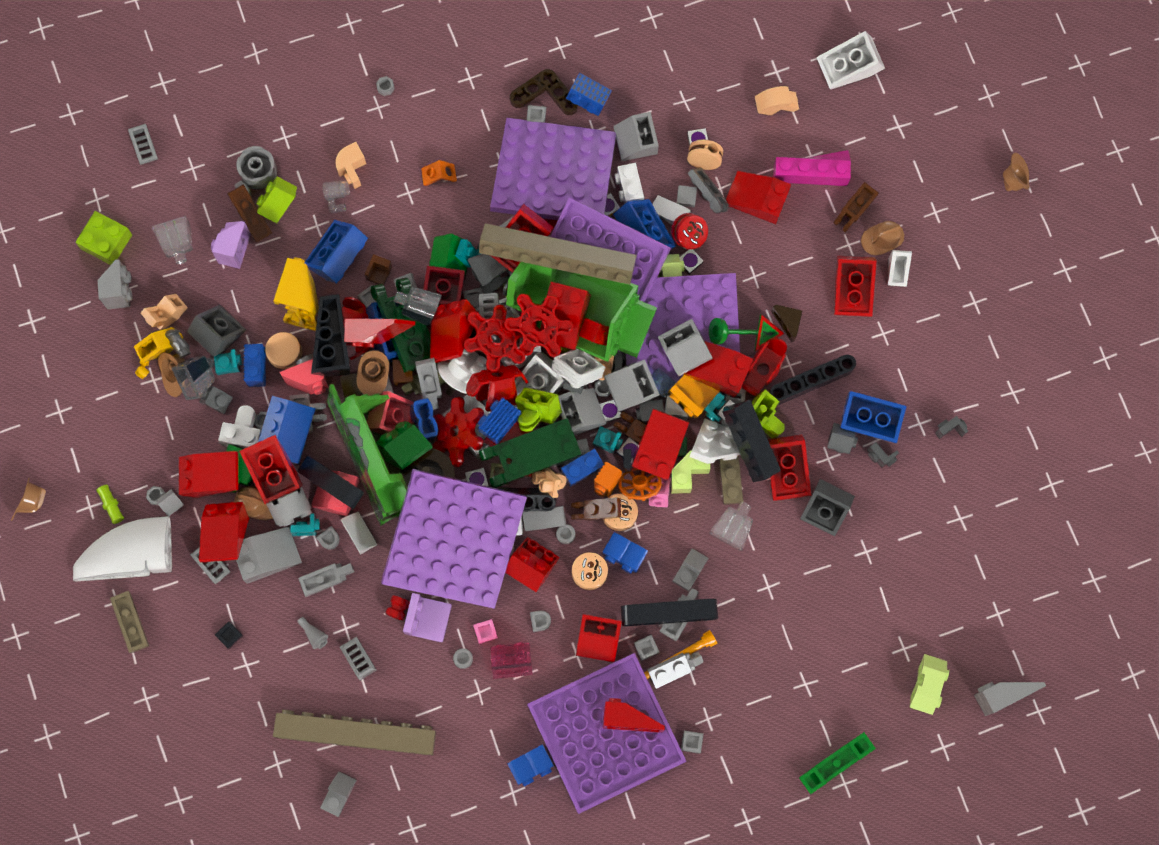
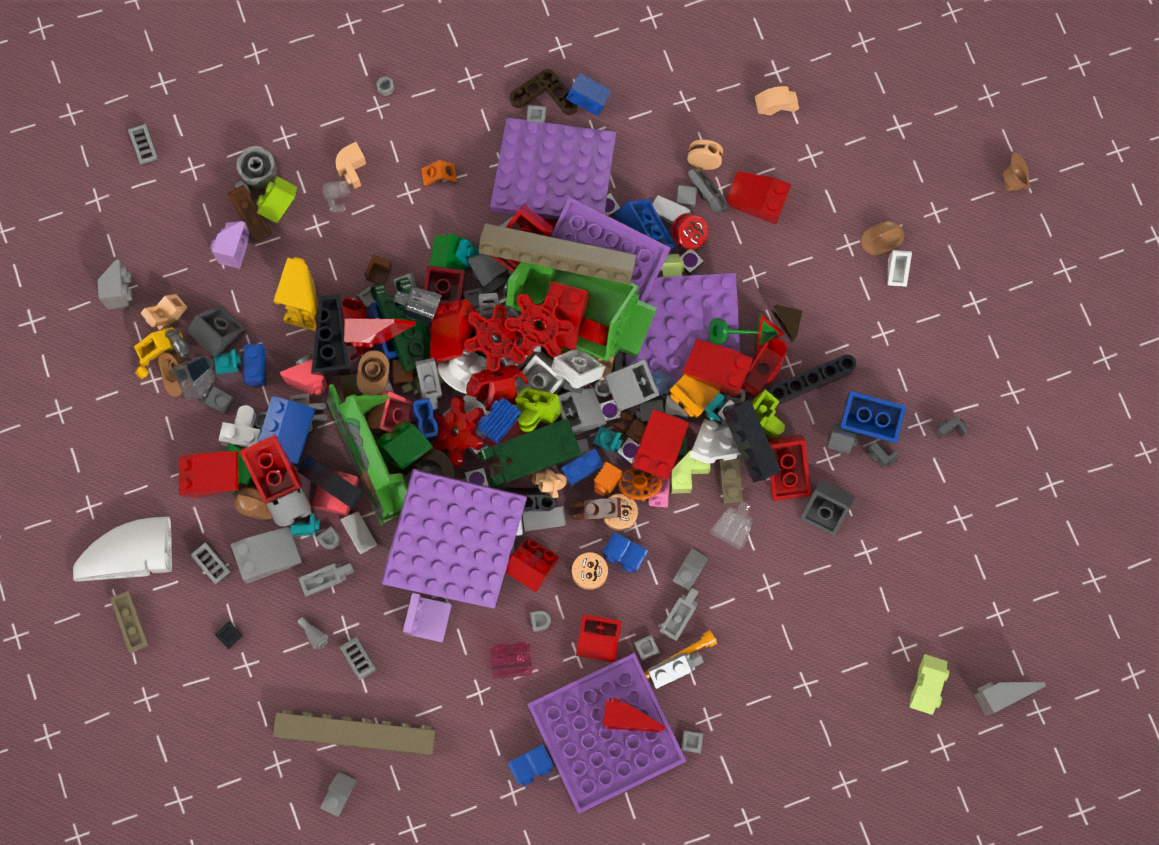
medium nougat piece [11,477,46,521] -> none
lime brick [75,211,132,265] -> none
lime pin [96,485,124,524] -> none
light grey tile [146,486,165,506] -> none
clear torso [151,216,193,264] -> none
light grey tile [156,489,184,516] -> none
red slope [199,502,249,563] -> none
light nougat head [265,332,302,370] -> none
blue slope [305,220,368,284] -> none
red wheel [385,595,410,621] -> none
light grey tile [453,649,473,669] -> none
bright pink tile [473,619,498,644] -> none
light grey tile [556,524,575,544] -> none
light grey slope [613,112,659,161] -> none
white brick [614,163,644,204] -> none
black beam [620,599,718,627] -> none
black tile [623,449,632,472] -> none
light grey slope [658,319,713,376] -> none
tile [687,128,708,146] -> none
dark pink wedge [773,150,851,186] -> none
green slope [799,732,876,795] -> none
white slope [817,31,885,89] -> none
reddish brown hinge [833,182,879,233] -> none
red slope [834,256,877,317] -> none

